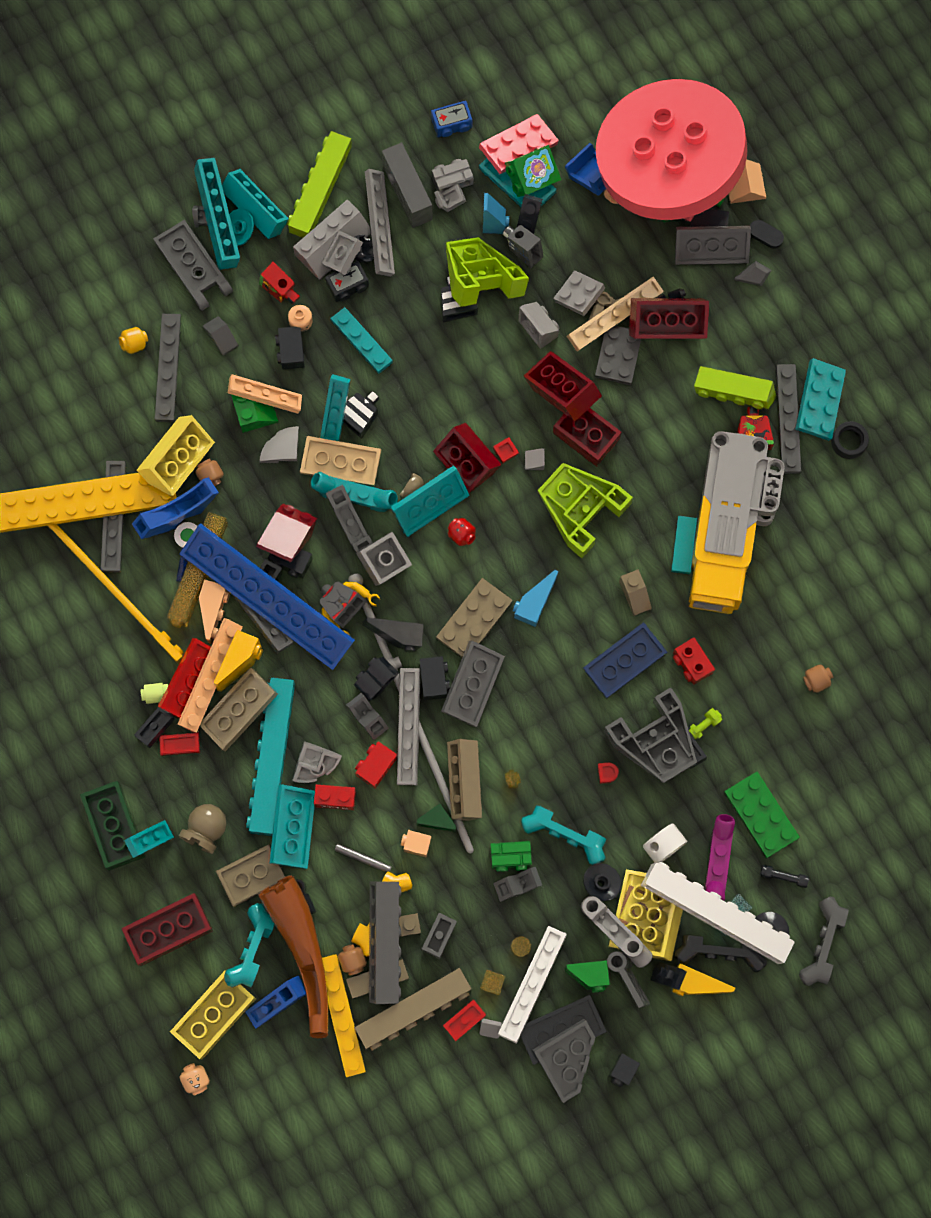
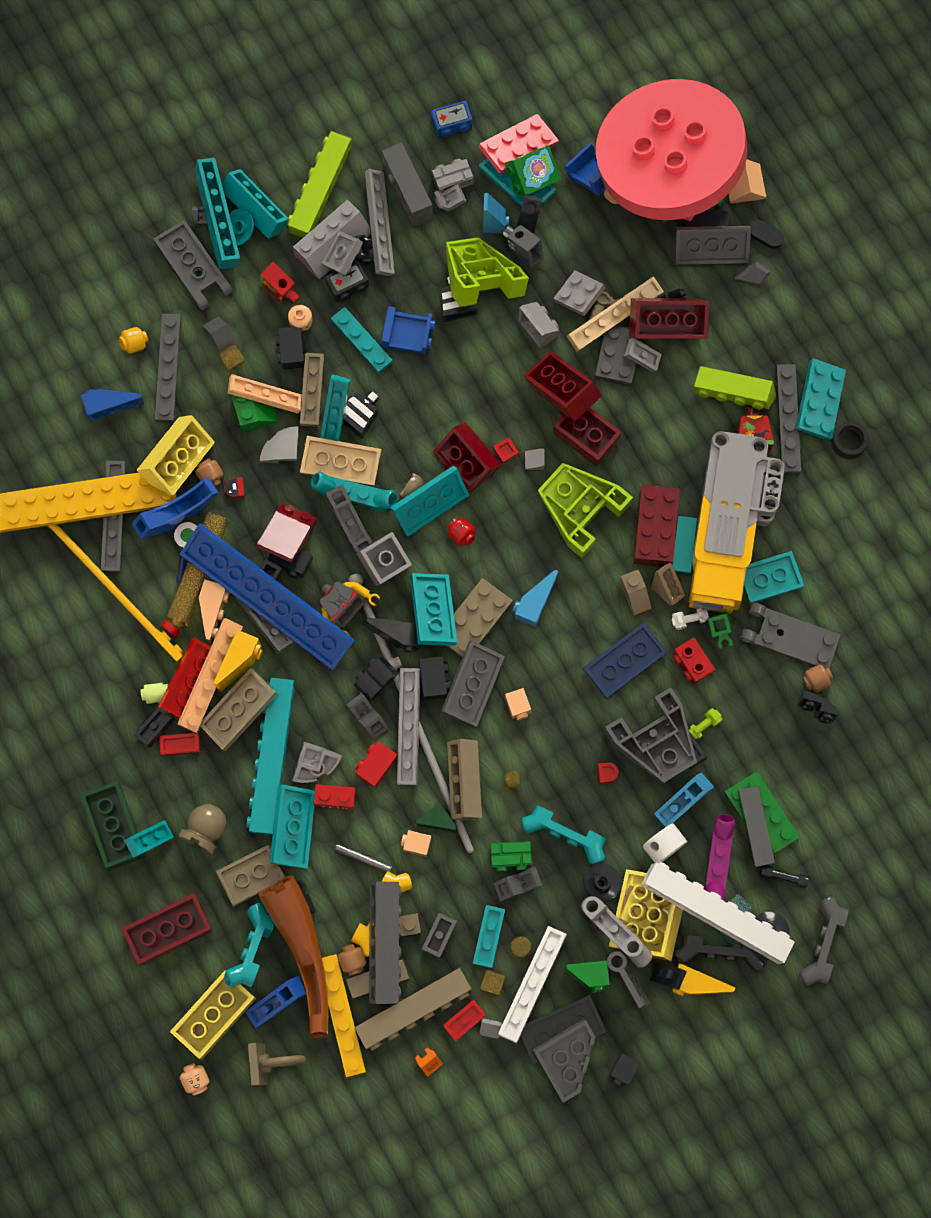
none -> blue slope [81,389,144,421]
none -> red tile [161,619,180,639]
none -> clear yellow plate [219,344,245,370]
none -> tile [224,477,245,498]
none -> dark tan tile [248,1043,306,1086]
none -> dark tan plate [300,353,324,427]
none -> blue panel [382,306,435,355]
none -> teal plate [410,573,457,646]
none -> orange tile [415,1047,443,1077]
none -> teal plate [473,905,505,968]
none -> light nougat brick [505,688,531,720]
none -> light grey plate [624,338,662,372]
none -> dark red brick [633,485,680,567]
none -> dark tan slope [651,563,685,605]
none -> dark azure slope [654,773,714,827]
none -> white bar [671,608,709,630]
none -> green brick [708,612,734,649]
none -> dark grey tile [738,786,775,867]
none -> dark grey hinge [739,603,841,669]
none -> teal plate [744,551,804,605]
none -> black slope [797,691,840,724]

